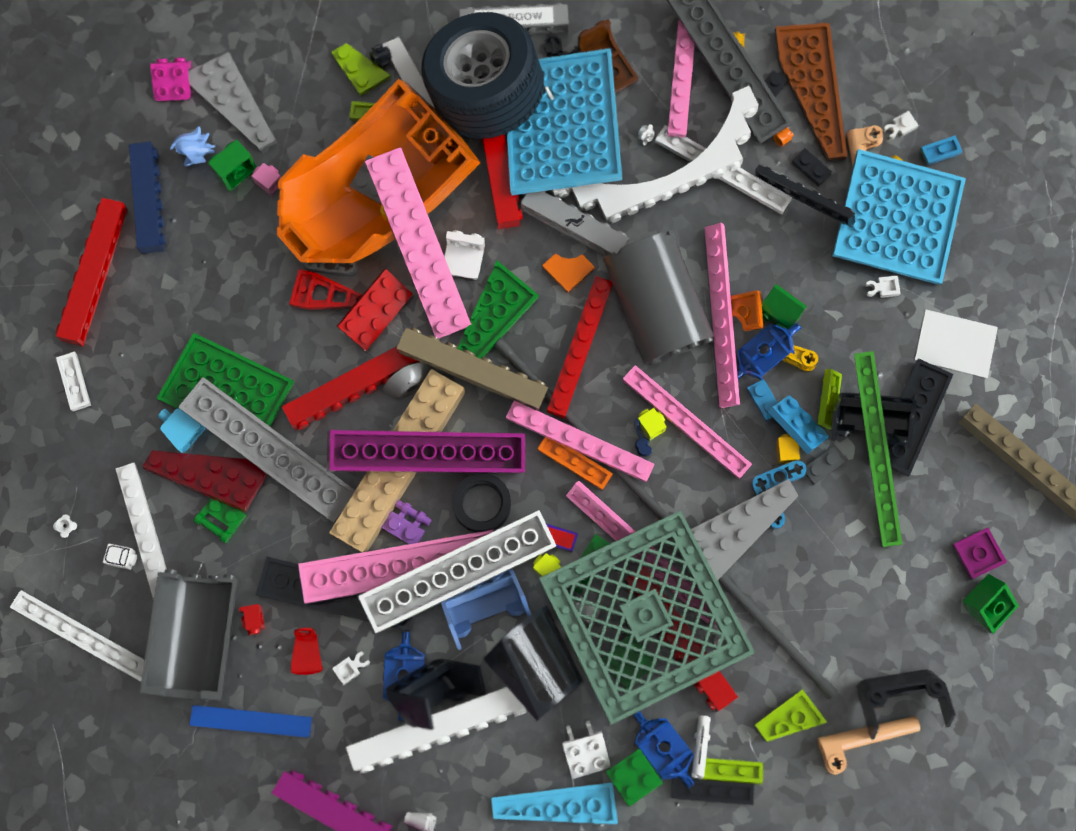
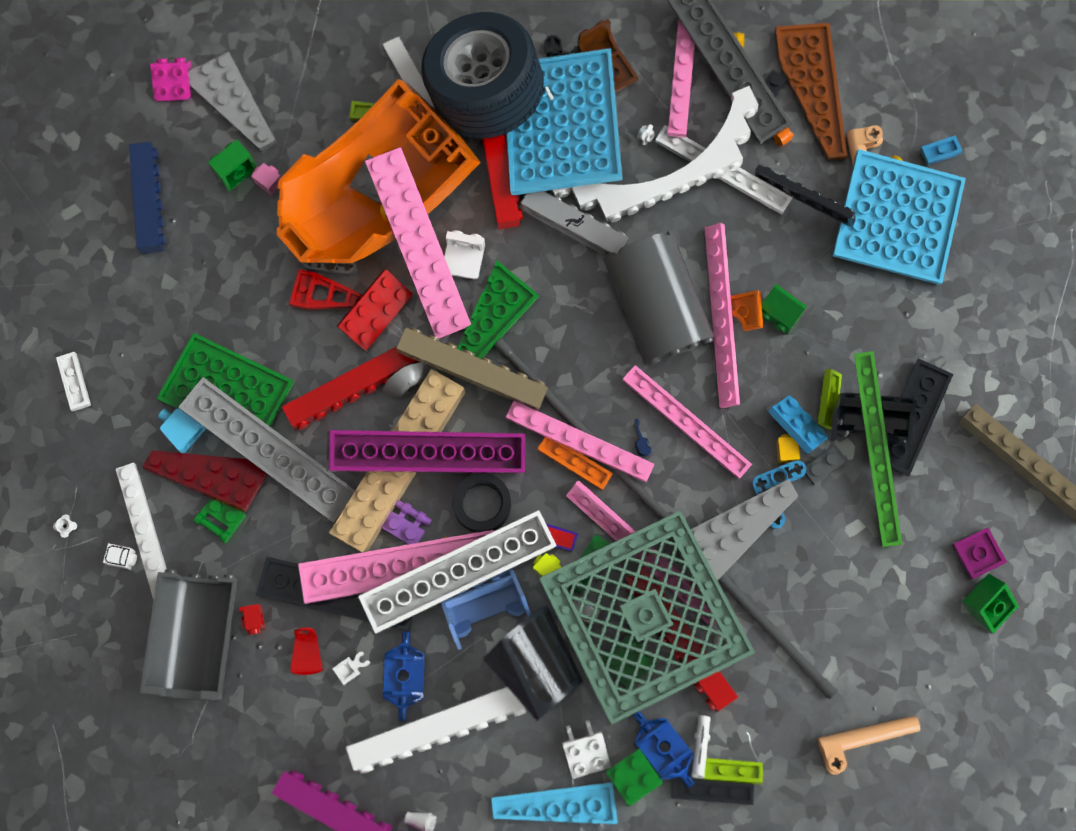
white plate [10,590,145,681] -> none
red brick [56,198,128,346] -> none
light blue hair [170,126,215,166] -> none
blue tile [190,705,312,738] -> none
lime wing [331,43,391,97] -> none
black gear [369,43,392,68] -> none
black windscreen [386,659,486,730] -> none
light grey brick [459,3,569,34] -> none
orange tile [542,253,595,293] -> none
red plate [547,276,613,418] -> none
neon yellow brick [638,408,667,441] -> none
blue plate [737,322,802,380] -> none
dark azure plate [746,379,778,422] -> none
lime wing [754,689,827,742] -> none
yellow piece [782,345,818,372] -> none
black plate [792,148,832,187] -> none
black windscreen [857,669,956,740] -> none
white plate [865,276,901,298] -> none
white plate [883,111,919,140] -> none
white sticker [915,310,998,378] -> none

